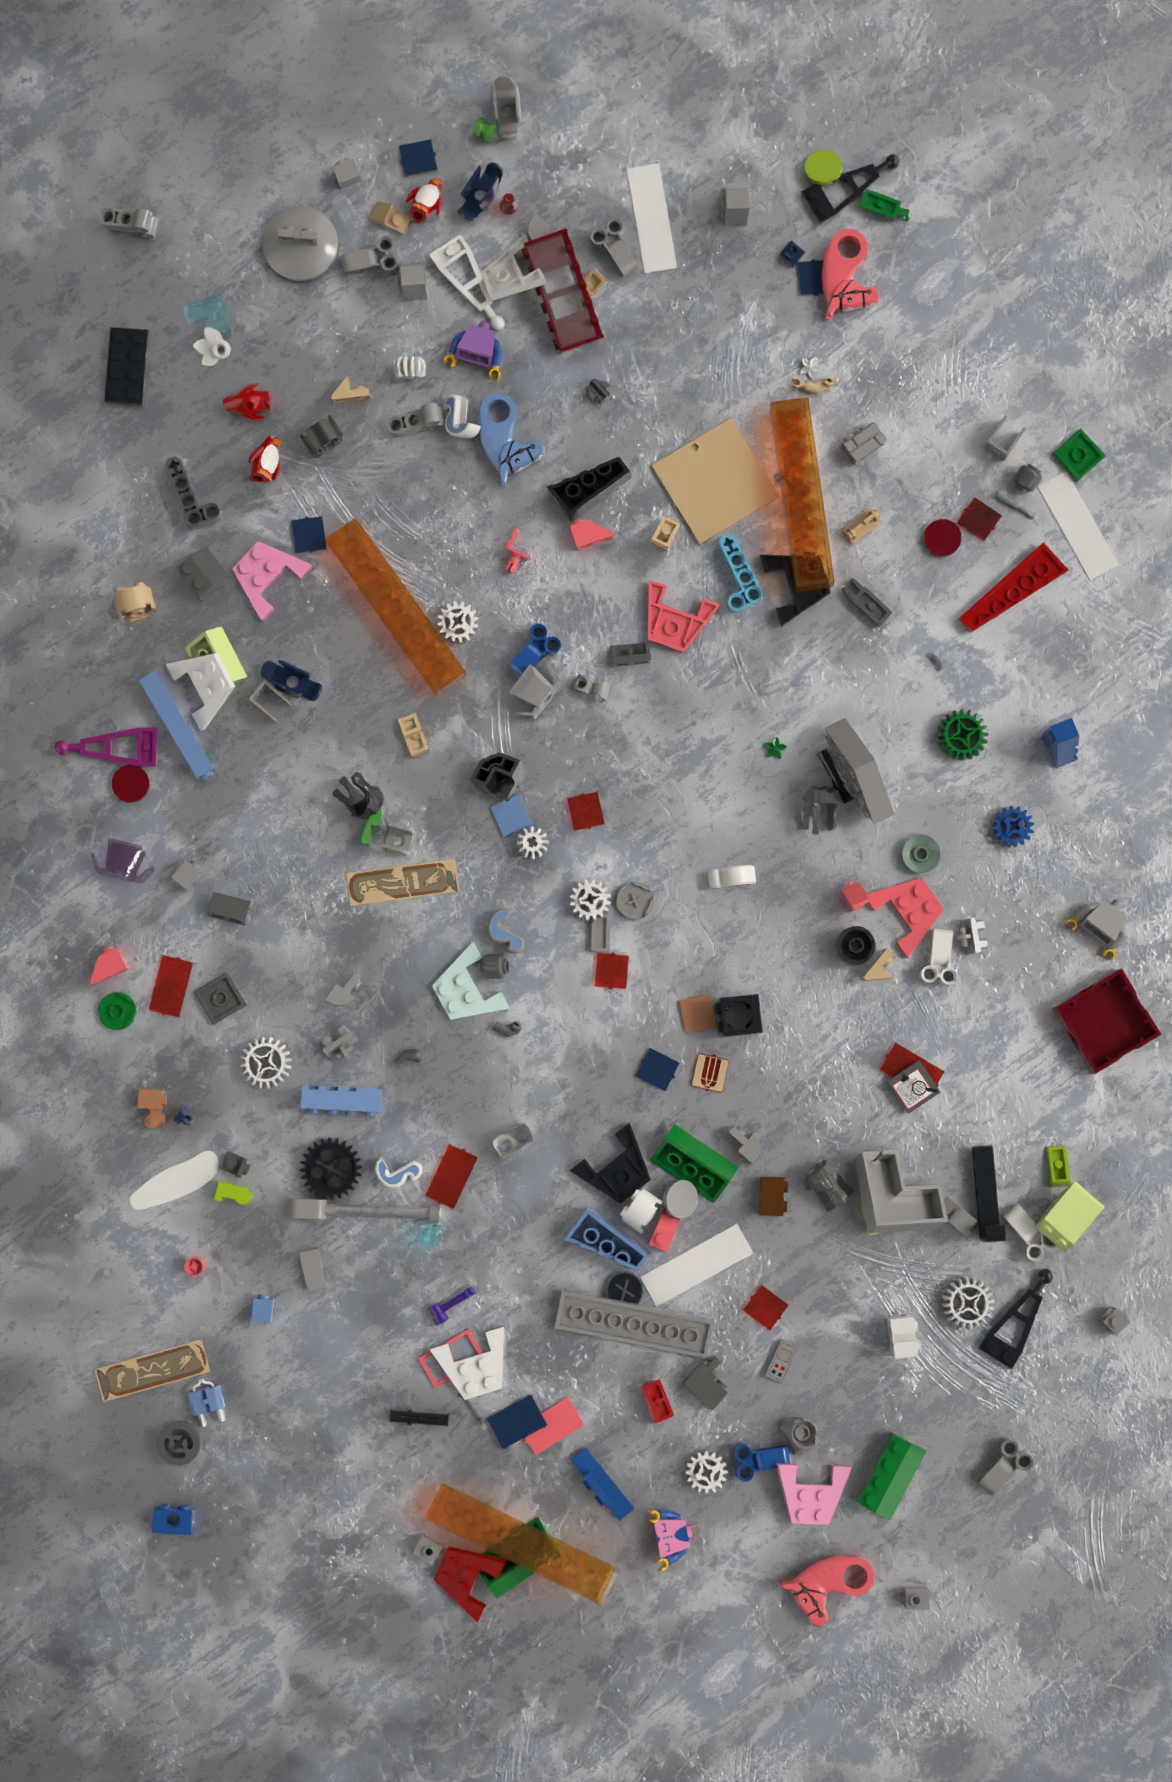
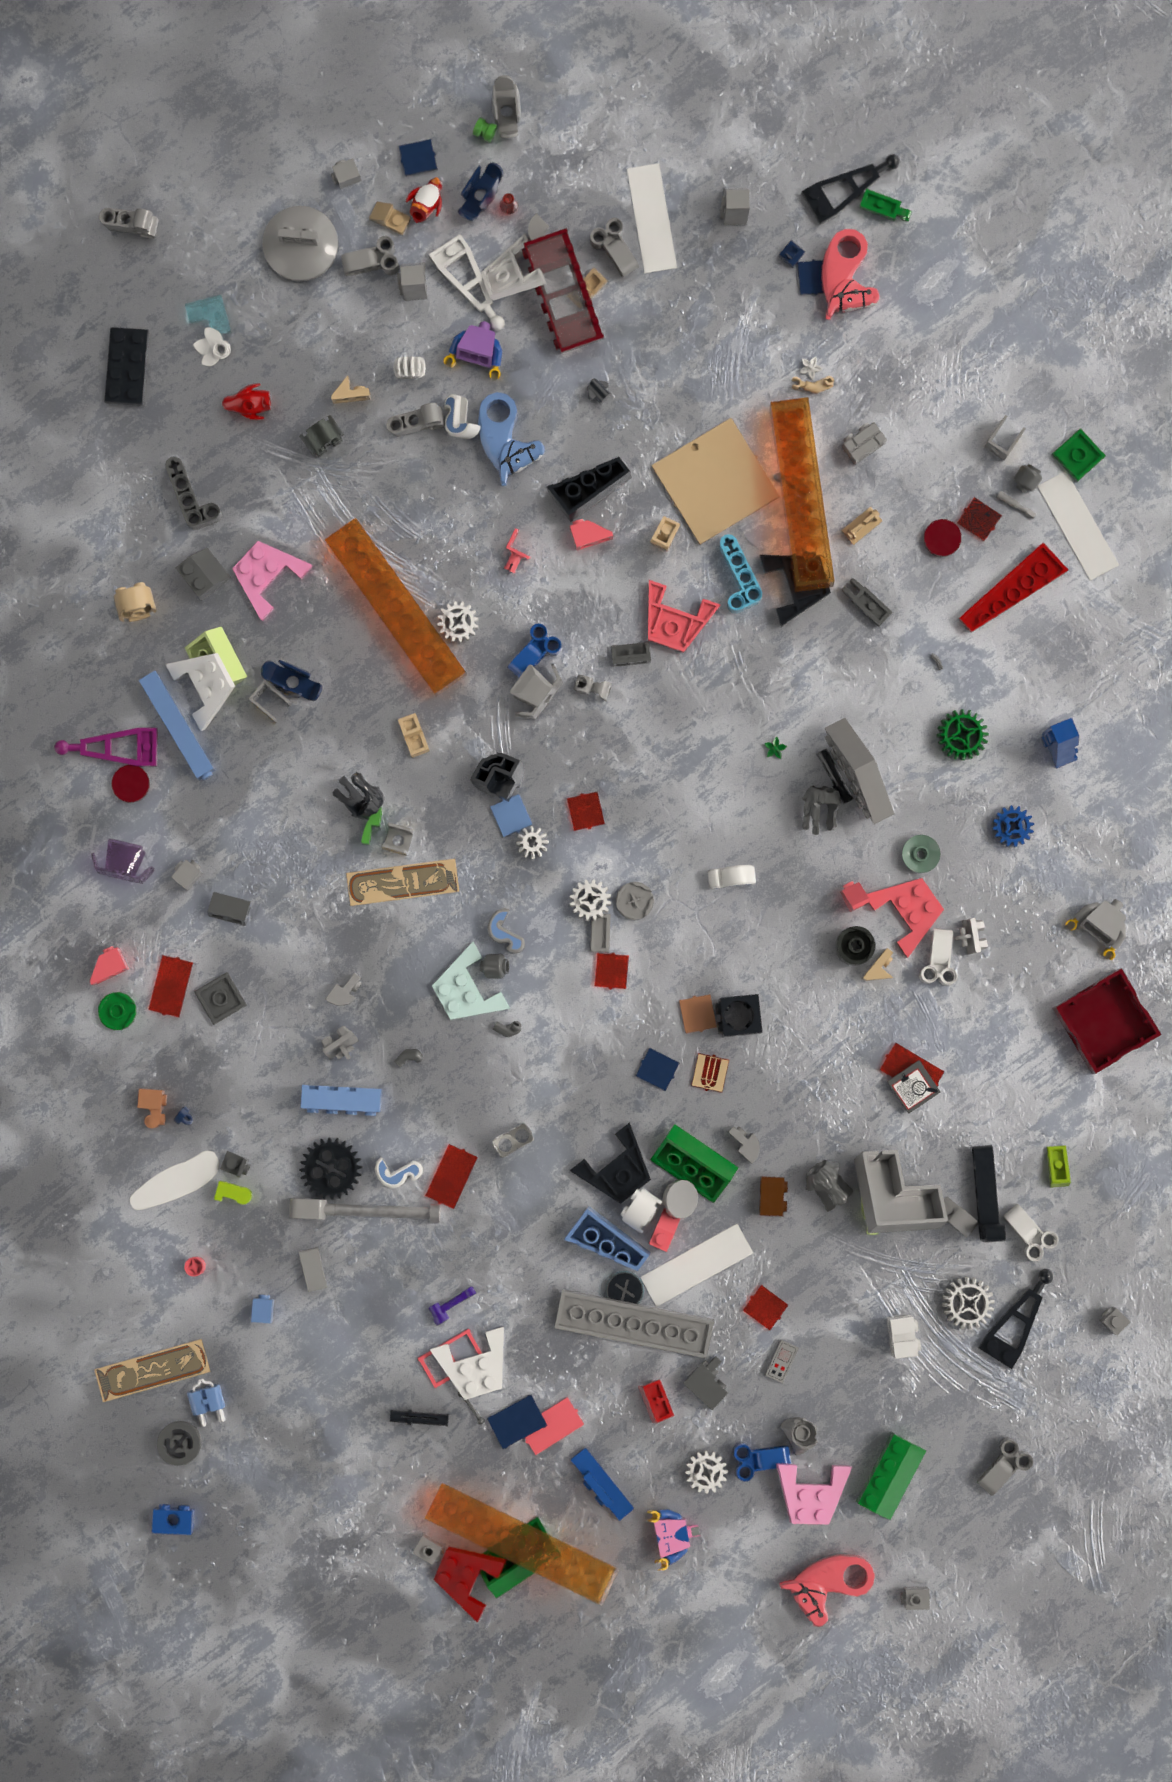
white gear [240,1037,292,1089] -> none
animal [248,436,282,483] -> none
dark blue piece [291,516,327,554] -> none
clear light blue brick [416,1223,444,1251] -> none
lime tile [805,150,842,185] -> none
yellowish green slope [1035,1181,1104,1252] -> none

